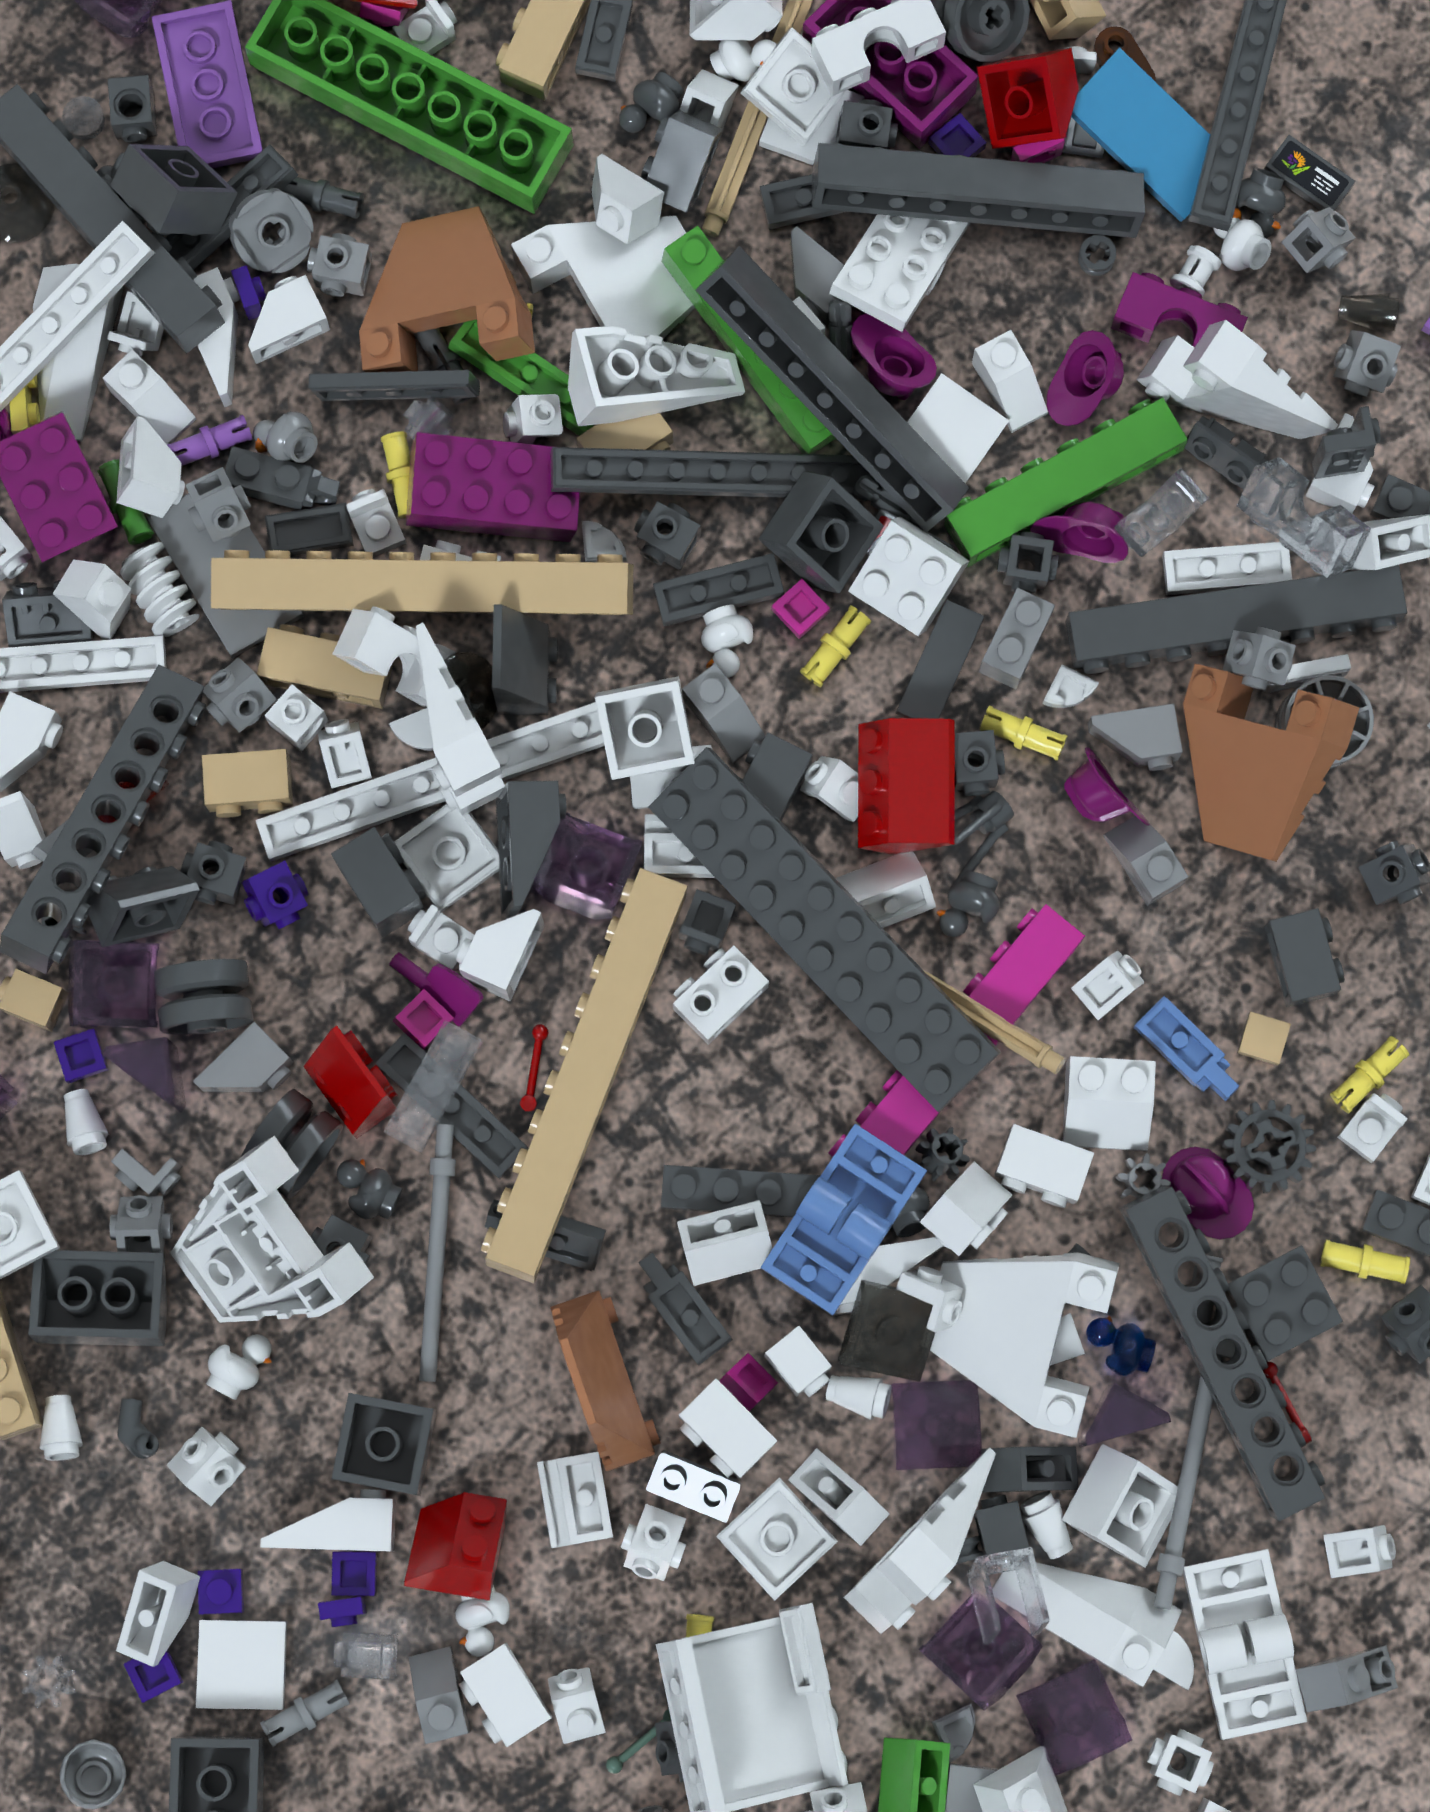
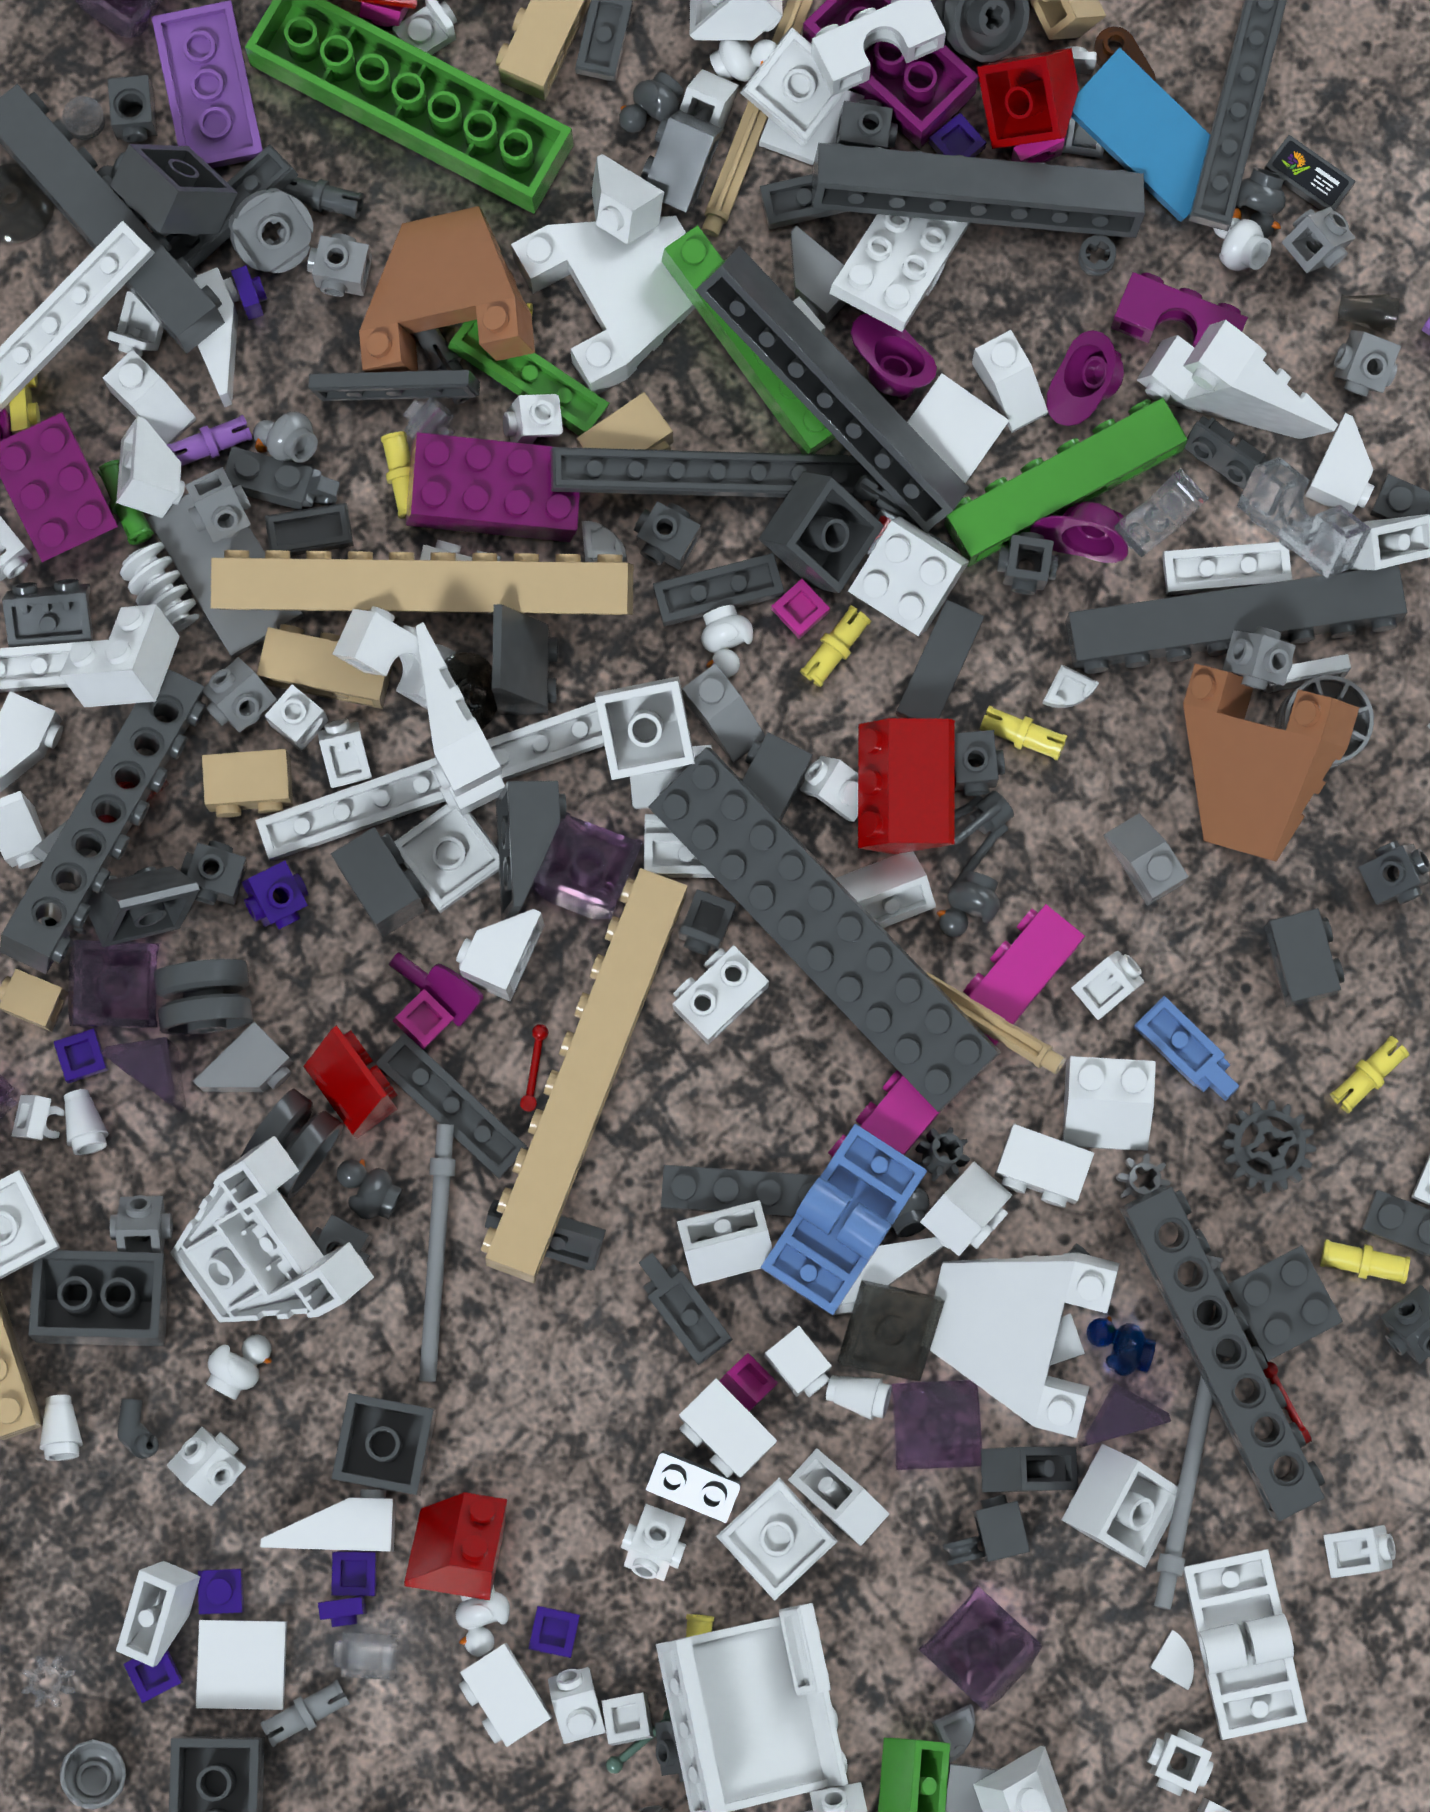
white wedge [33,264,124,442] -> none
white slope [53,559,131,640] -> none
light grey bracket [111,1149,183,1196] -> none
white slope [248,275,330,364] -> none
white bracket [346,489,406,557] -> none
clear plate [383,1020,483,1154] -> none
white tile [389,708,434,751] -> none
white bracket [408,904,474,971] -> none
light grey slope [408,1646,471,1744] -> none
white plate [537,1452,613,1548] -> none
nougat wedge [550,1290,661,1472] -> none
white wedge [568,326,745,426] -> none
dark grey axle [829,299,853,365] -> none
white wedge [844,1447,996,1634] -> none
white bracket [896,1266,963,1332] -> none
clear piece [967,1547,1050,1644] -> none
light grey brick [979,587,1055,690] -> none
white wedge [989,1557,1182,1687] -> none
clear purple slope [1016,1659,1132,1776] -> none
white cone [1019,1491,1073,1559] -> none
magenta piece [1064,747,1150,826] -> none
light grey slope [1087,703,1183,771] -> none
magenta piece [1162,1147,1254,1240] -> none
white bush [1170,245,1222,297] -> none
tan tile [1237,1011,1291,1066] -> none
light grey slope [1296,1645,1398,1713] -> none
dark grey bracket [1312,406,1381,479] -> none
white bracket [1337,1093,1407,1163] -> none
none -> white tile [11,1095,65,1141]
none -> white brick [60,604,180,707]
none -> dark purple plate [528,1606,580,1658]
none -> white plate [601,1692,654,1746]

